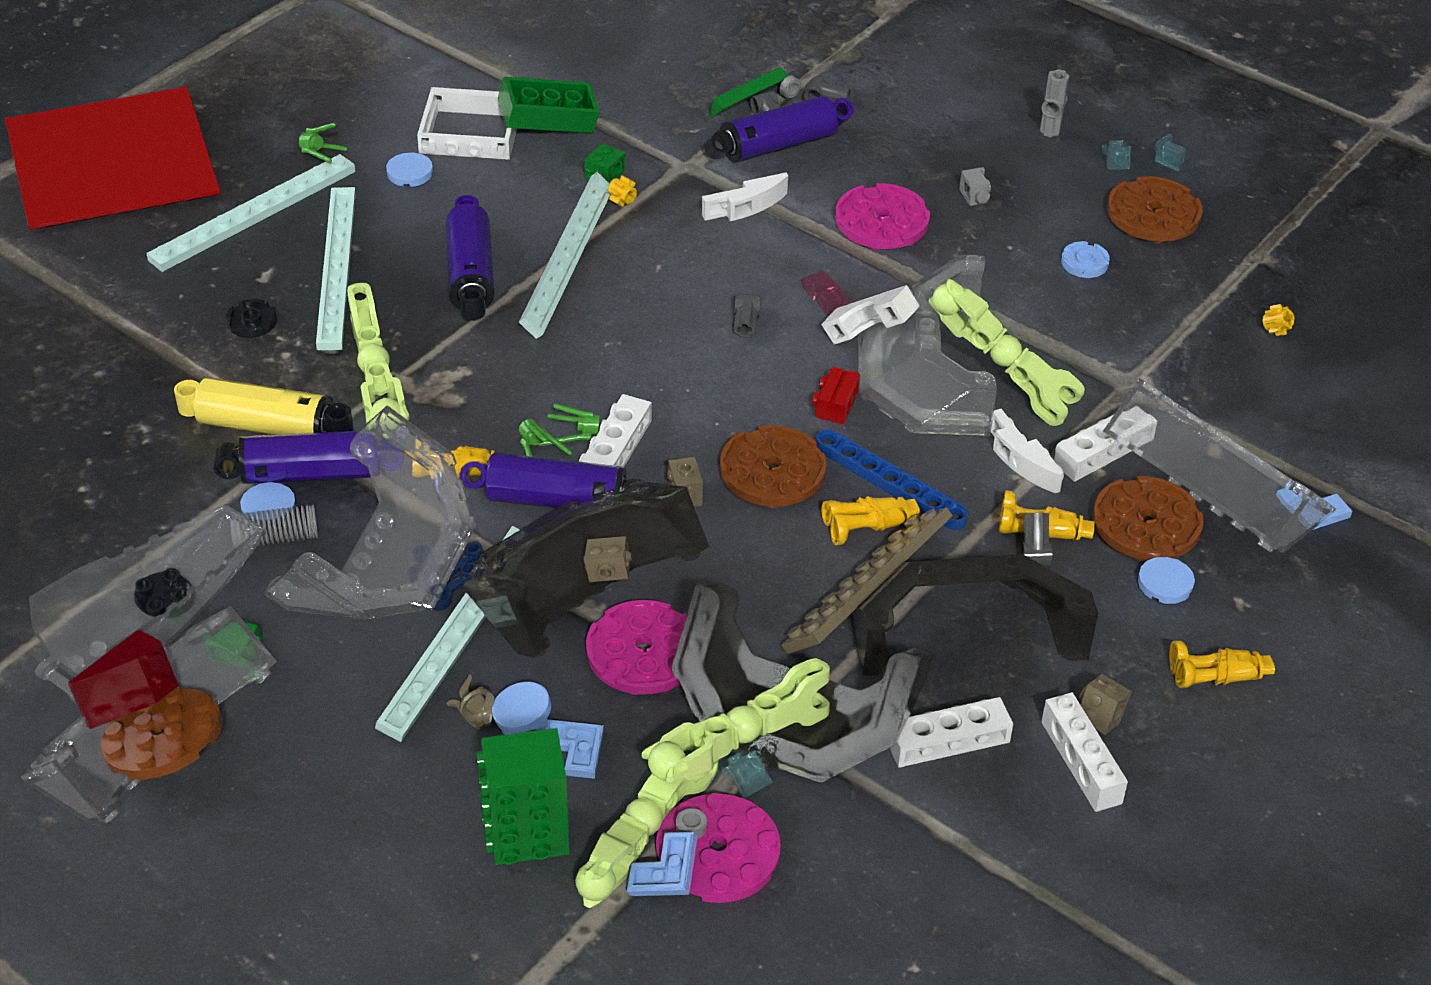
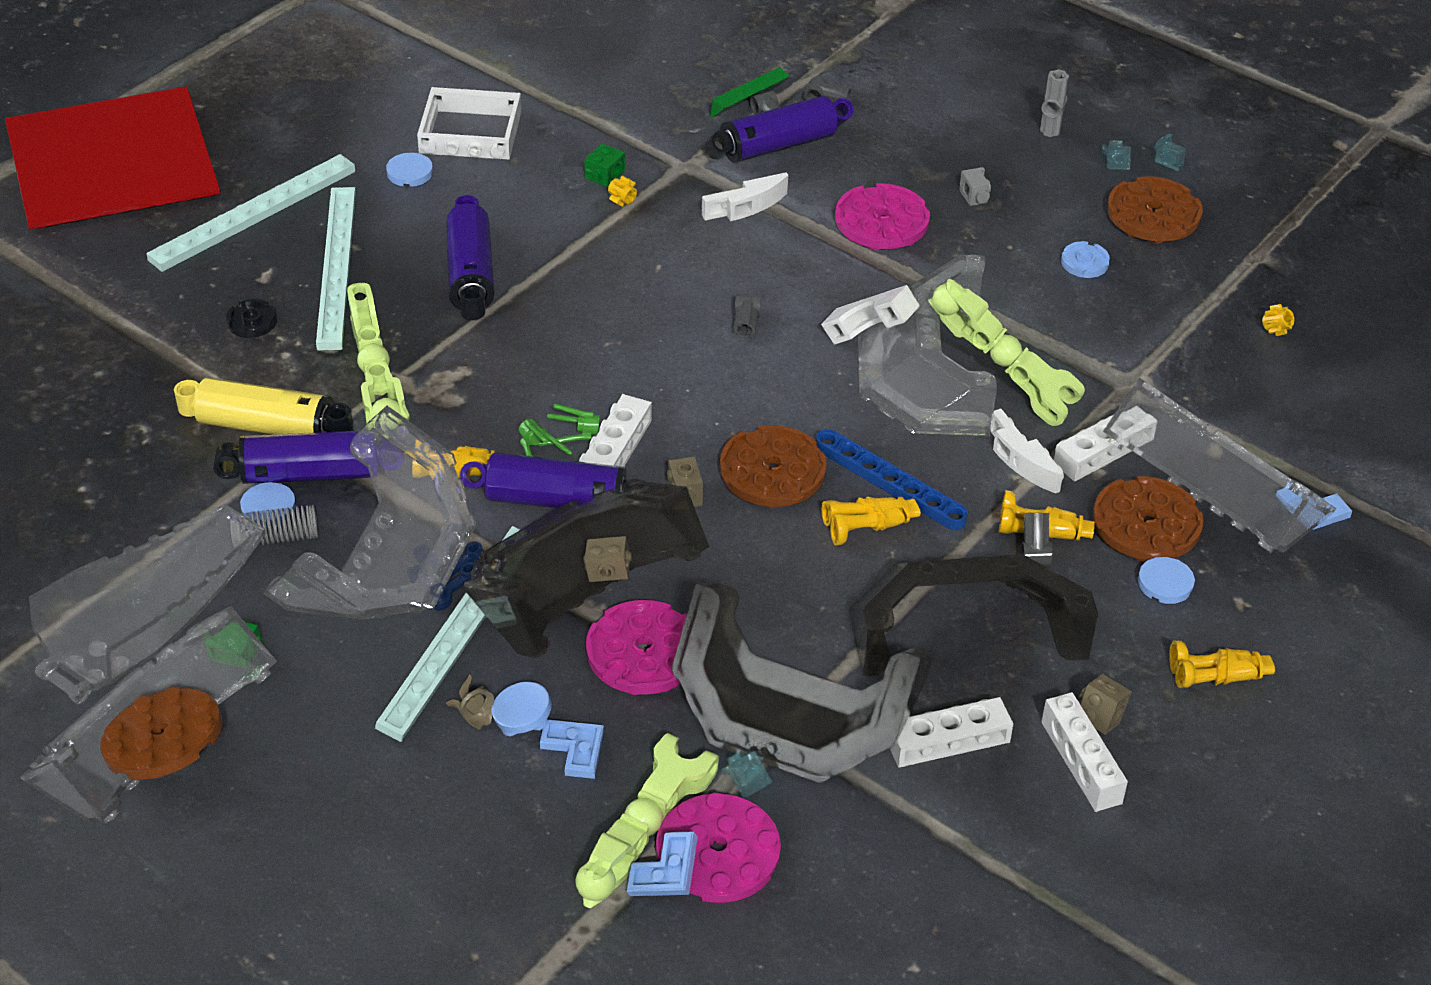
dark red slope [67,629,179,729] -> none
black dish [134,568,193,618] -> none
bright green plant [299,123,348,163] -> none
green brick [476,728,570,865] -> none
green brick [498,77,600,133] -> none
light aqua plate [519,172,610,339] -> none
yellowish green piece [642,658,830,783] -> none
light grey tile [676,808,707,839] -> none
light grey tile [779,75,801,99] -> none
dark tan plate [781,507,953,654] -> none
clear pink slope [801,271,850,315] -> none
red brick [812,367,860,424] -> none

